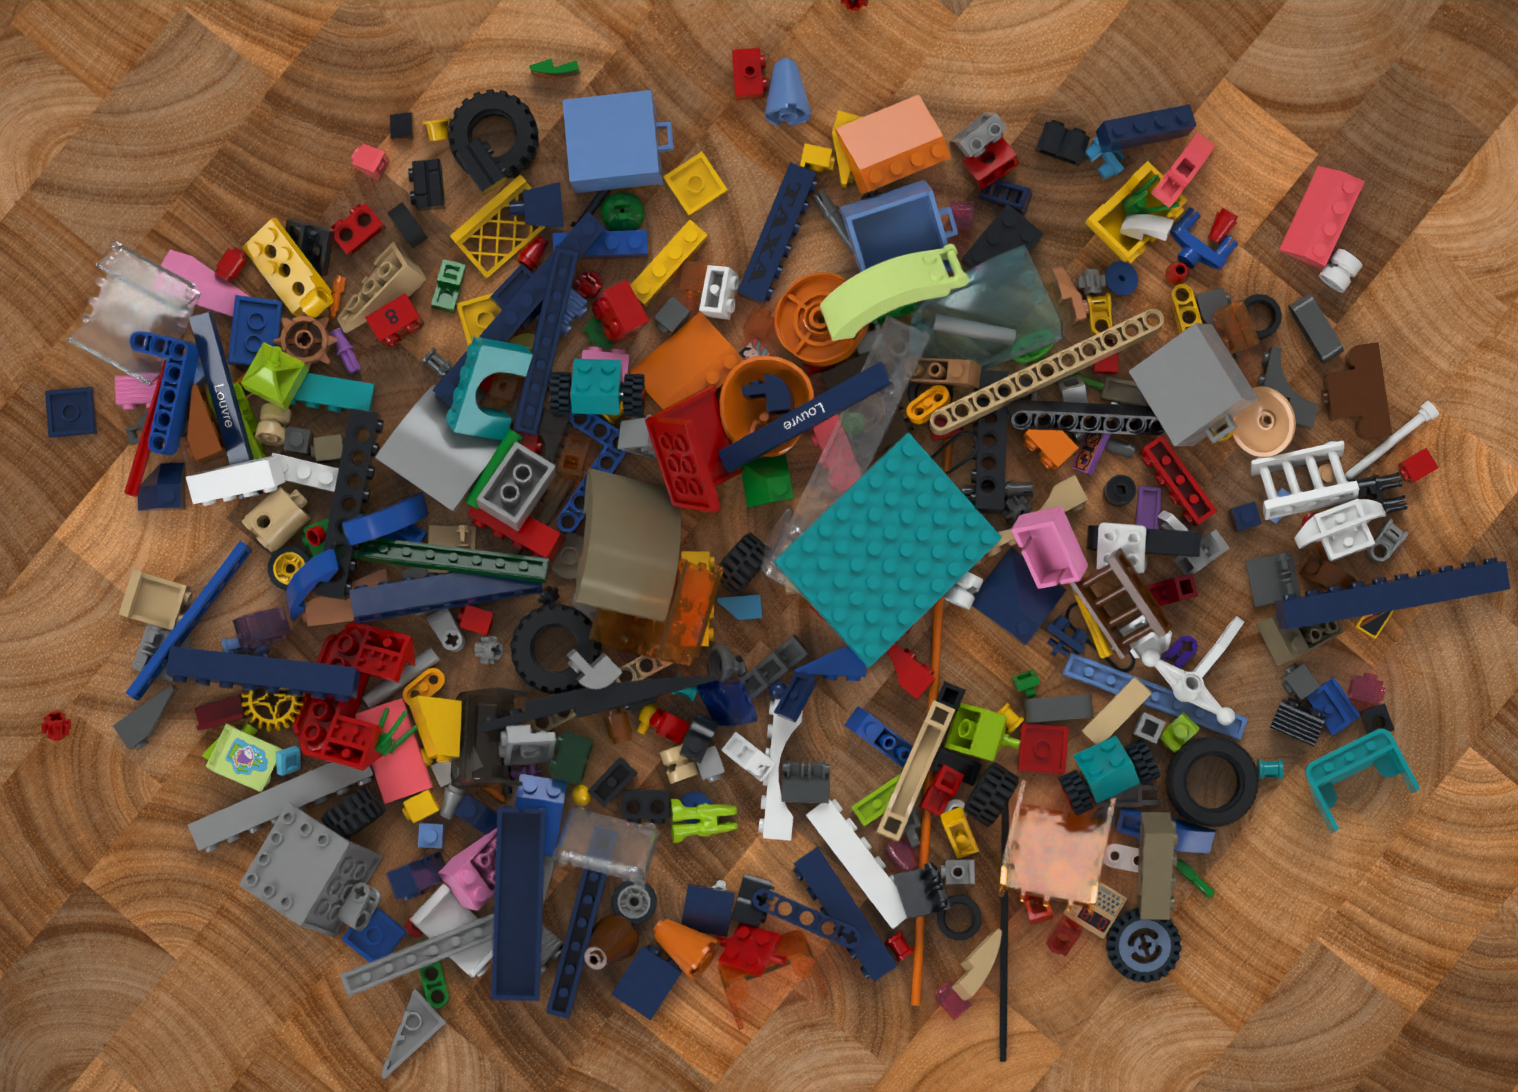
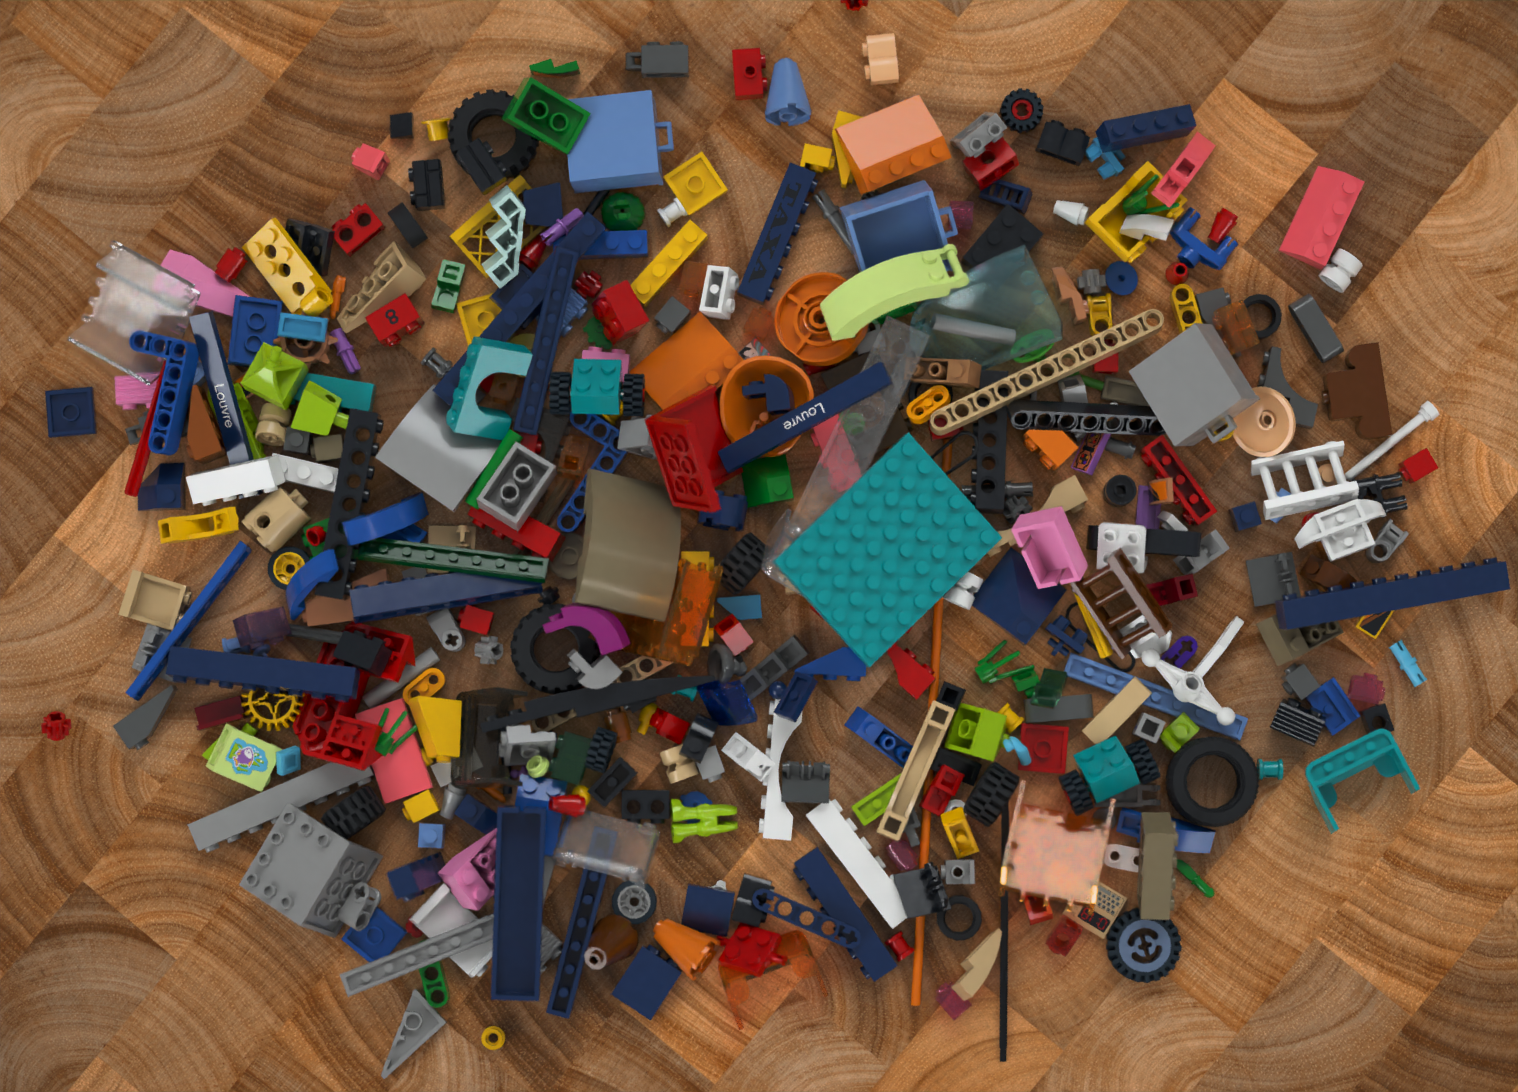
none -> yellow arch [158,507,239,544]
none -> dark azure tile [277,312,328,343]
none -> dark grey axle [284,623,343,644]
none -> lime torso [291,380,349,436]
none -> black brick [332,630,392,677]
none -> yellow plate [481,1026,505,1050]
none -> light aqua brick [482,185,526,288]
none -> green slope [502,77,591,154]
none -> yellowish green plate [526,755,549,778]
none -> medium lavender axle [540,208,584,246]
none -> magenta arch [543,603,630,655]
none -> red cone [549,794,586,818]
none -> black bush [585,727,617,773]
none -> dark grey brick [625,41,689,78]
none -> white bush [657,197,688,227]
none -> dark blue brick [697,490,748,532]
none -> brick [713,613,754,656]
none -> light nougat brick [862,33,899,85]
none -> green plant [974,640,1035,684]
none -> black bush [1000,88,1044,133]
none -> medium azure arm [1003,736,1031,766]
none -> clear green slope [1030,668,1068,709]
none -> white cone [1053,200,1090,226]
none -> slope [1148,478,1174,506]
none -> medium azure pin [1389,640,1428,688]

